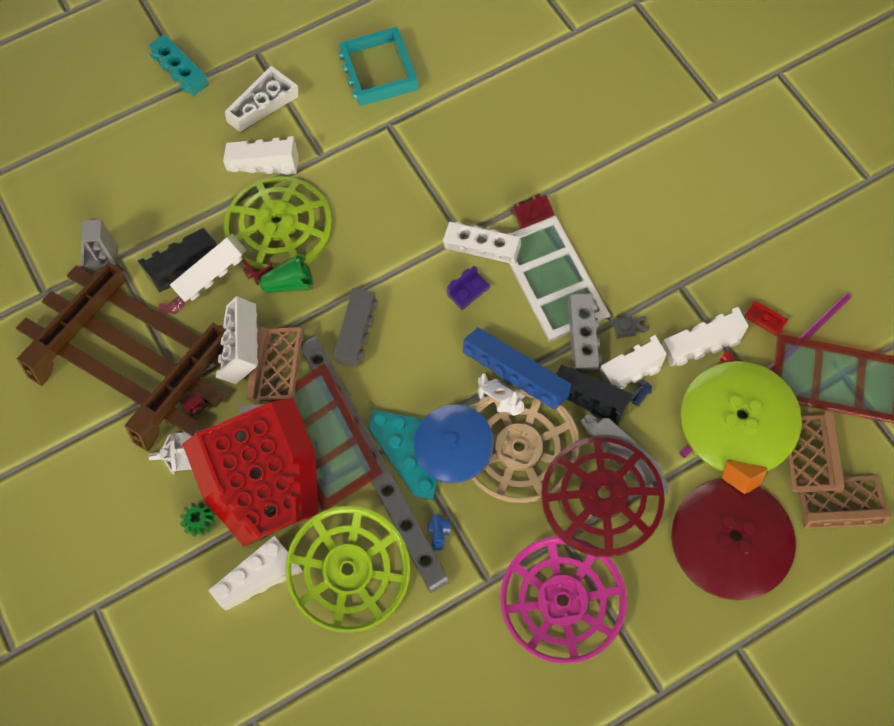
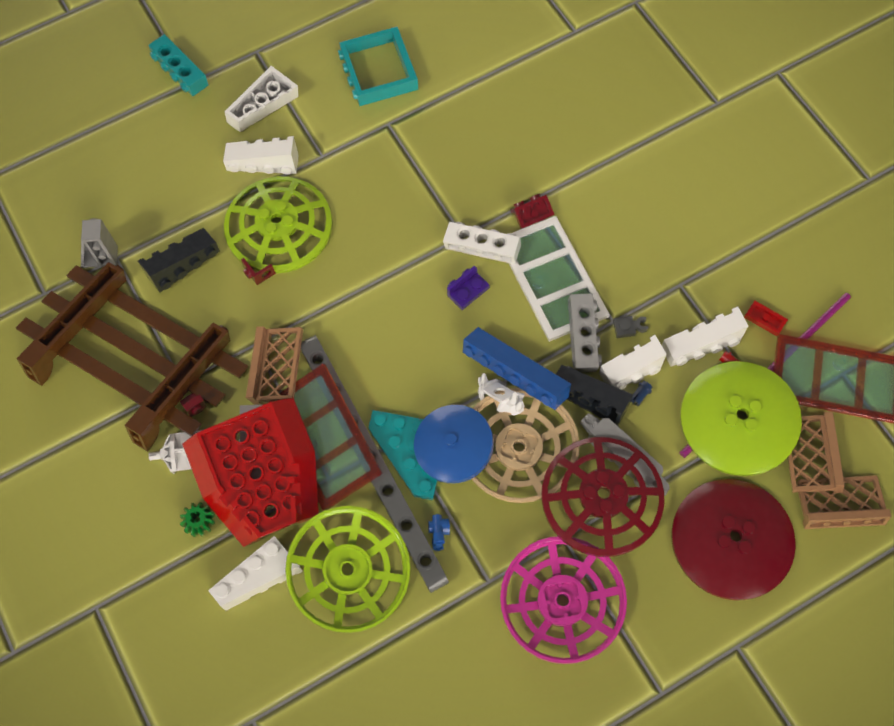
clear pink arm [158,296,185,314] -> none
white wedge [170,233,247,302] -> none
white wedge [216,296,258,384] -> none
green cone [259,254,313,293] -> none
dark grey brick [334,288,378,367] -> none
orange slope [722,460,767,494] -> none

